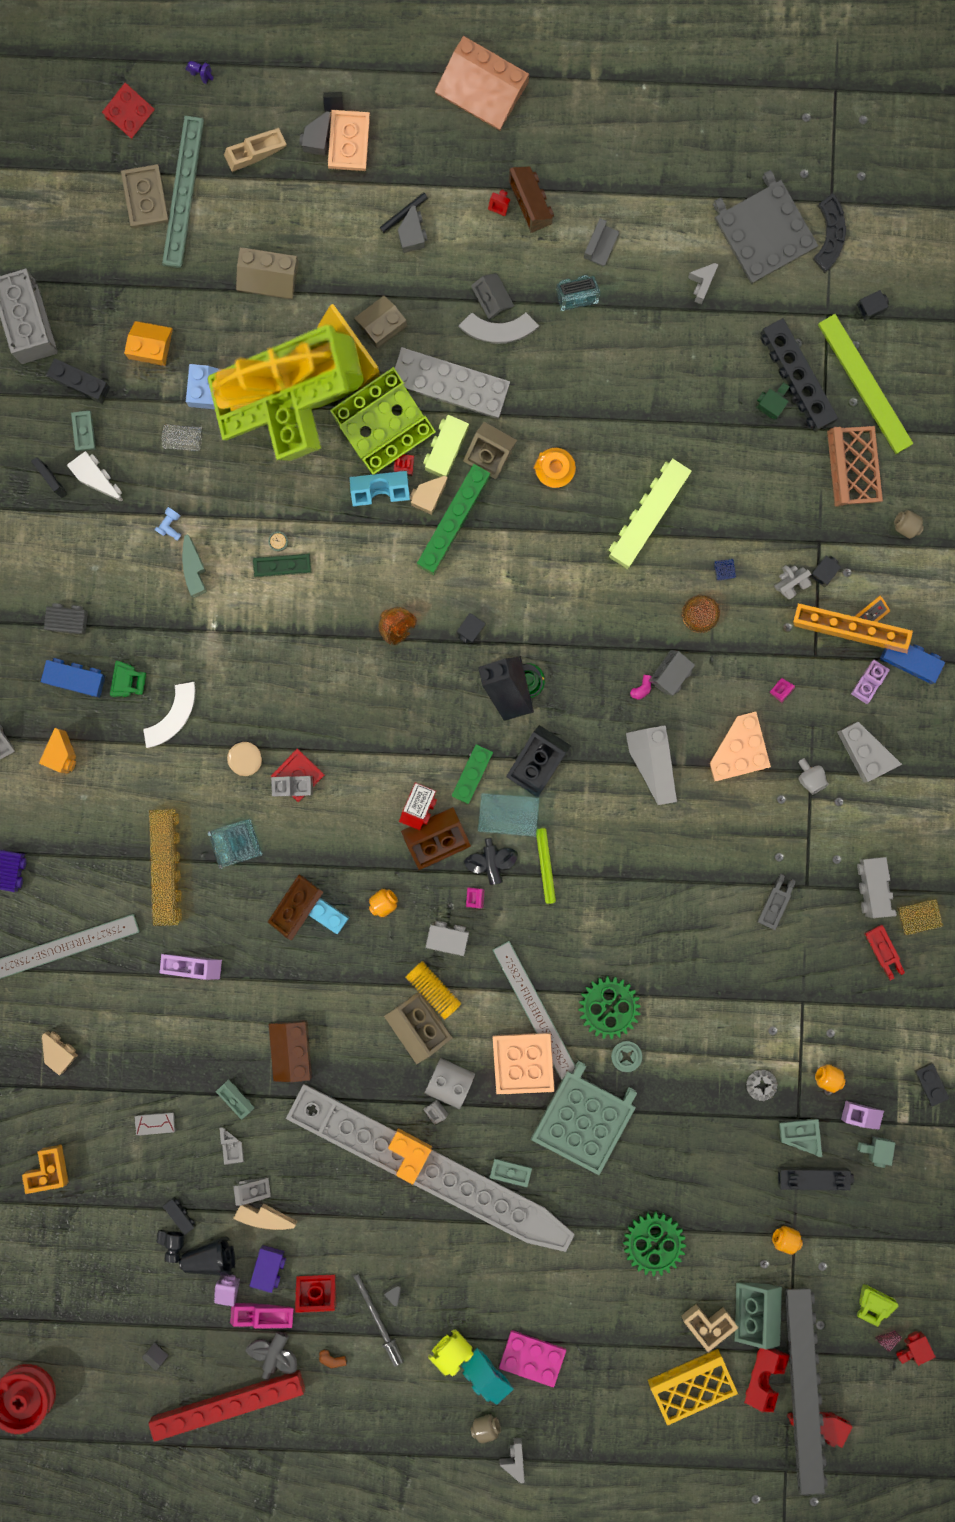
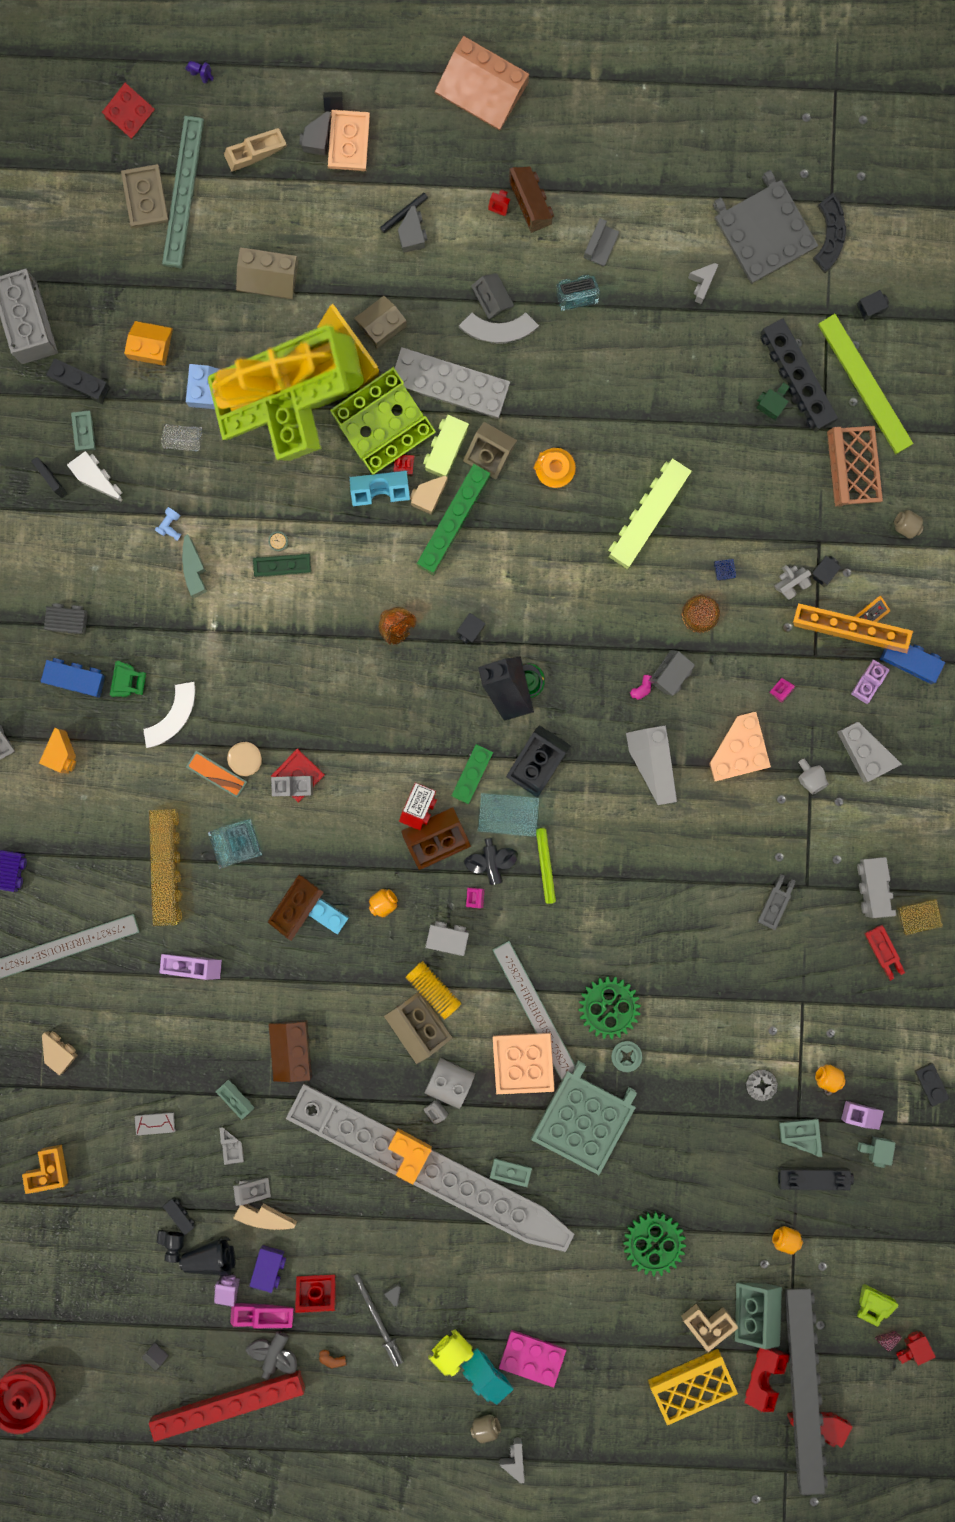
none -> slope [186,751,247,798]

